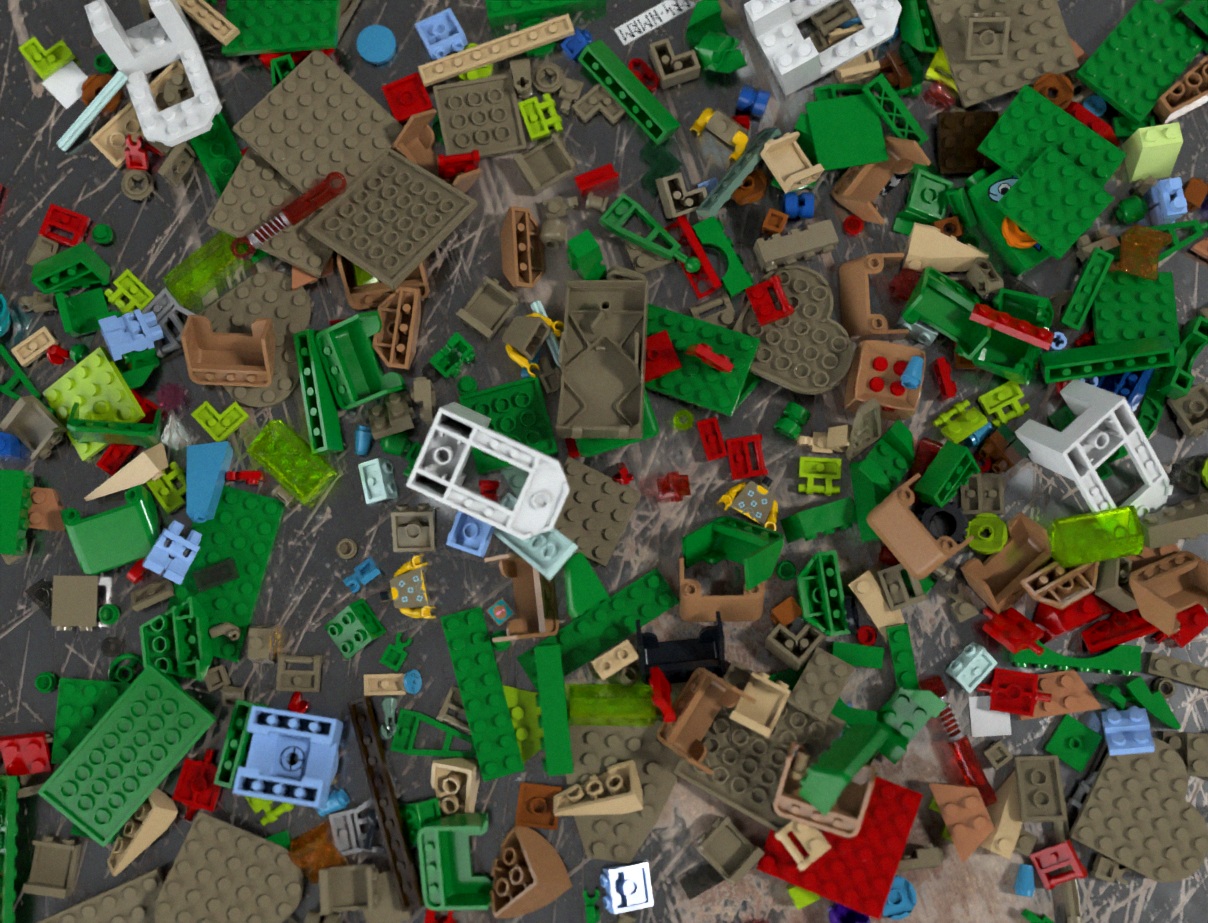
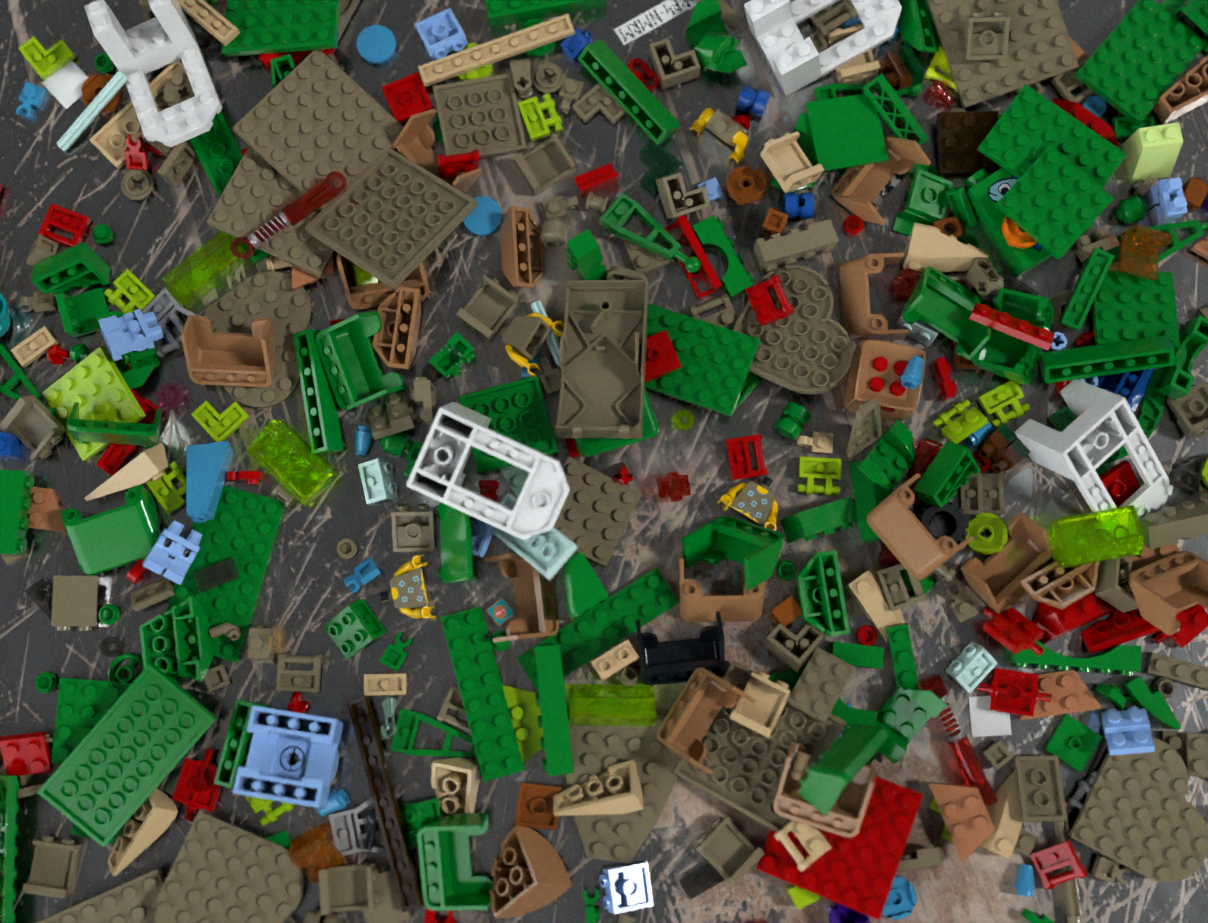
dark tan tile [221,685,245,707] -> none
dark azure piece [403,670,422,694] -> none
green plate [457,376,478,395] -> none
red plate [649,666,676,723] -> none
red wing [685,343,734,373] -> none
sand green plate [696,128,782,217] -> none
red plate [696,417,728,462] -> none
tan panel [827,425,853,453] -> none
black wheel [844,595,859,634] -> none
dark orange plate [1033,73,1073,110] -> none
none -> dark azure plate [16,82,47,120]
none -> tan pin [266,256,292,271]
none -> green windscreen [436,502,477,584]
none -> dark azure tile [463,196,503,237]
none -> red plate [1099,460,1140,508]

